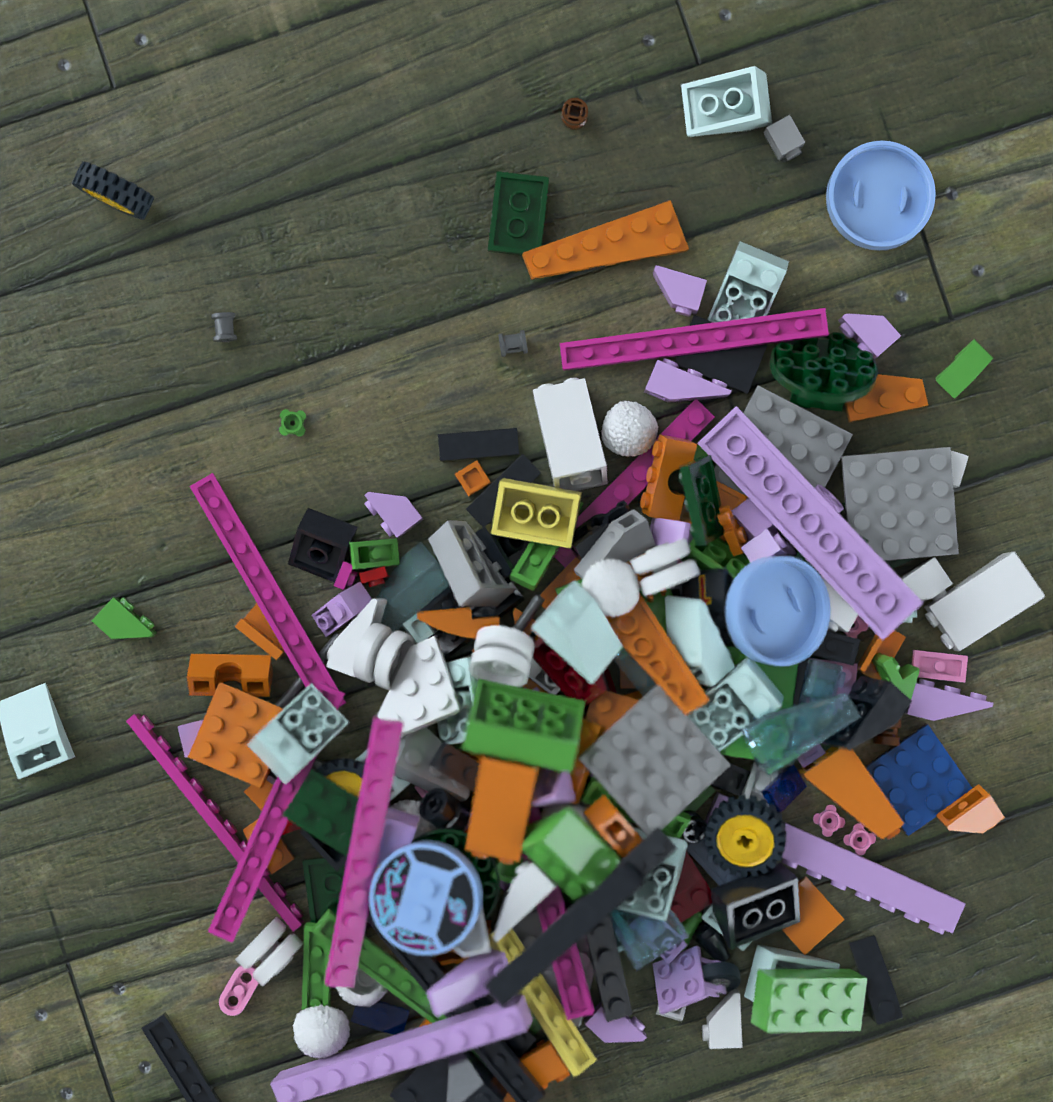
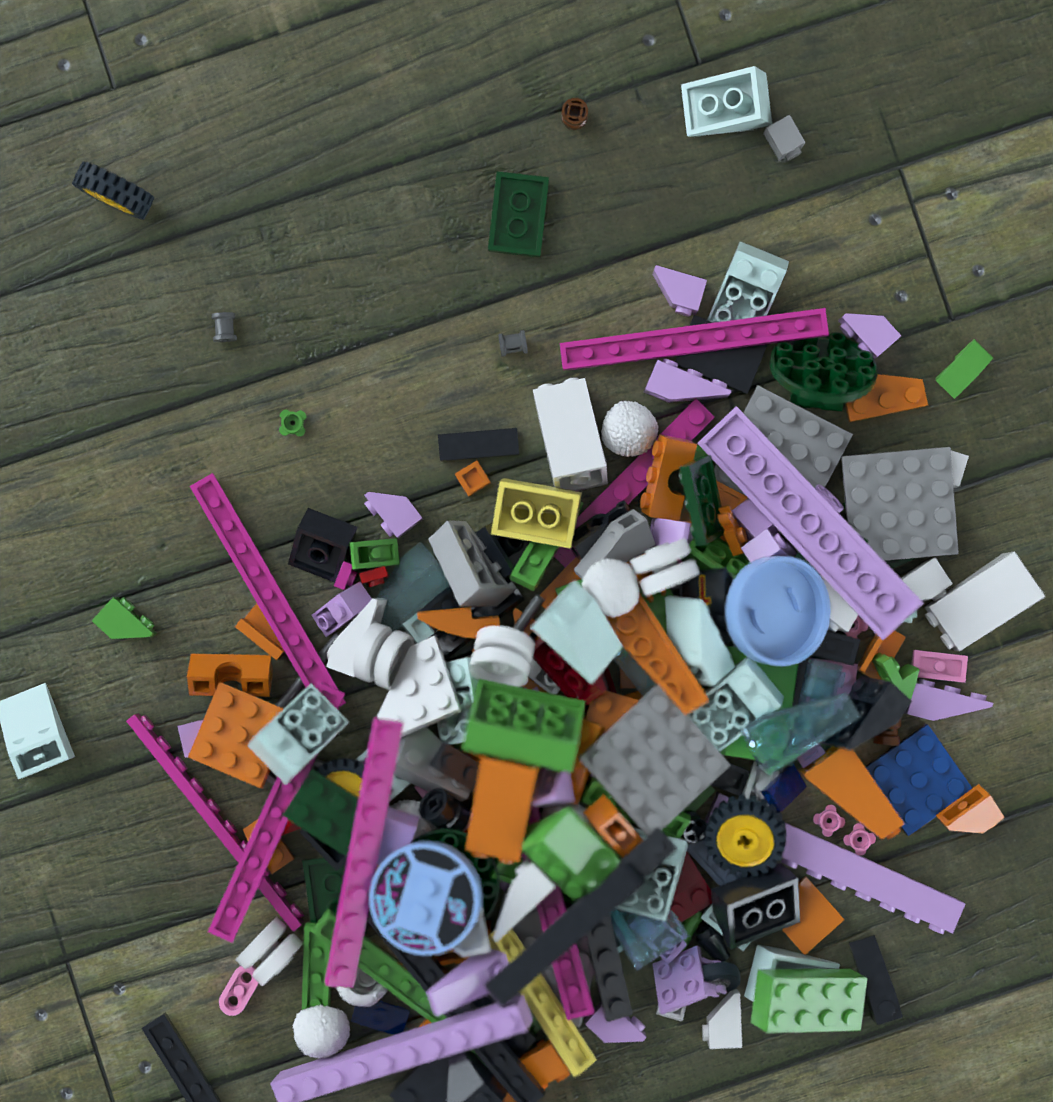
orange tile [244,780,273,811] -> none
black tile [466,454,541,527] -> none
orange wing [522,200,689,280] -> none
light blue brick [826,141,936,250] -> none

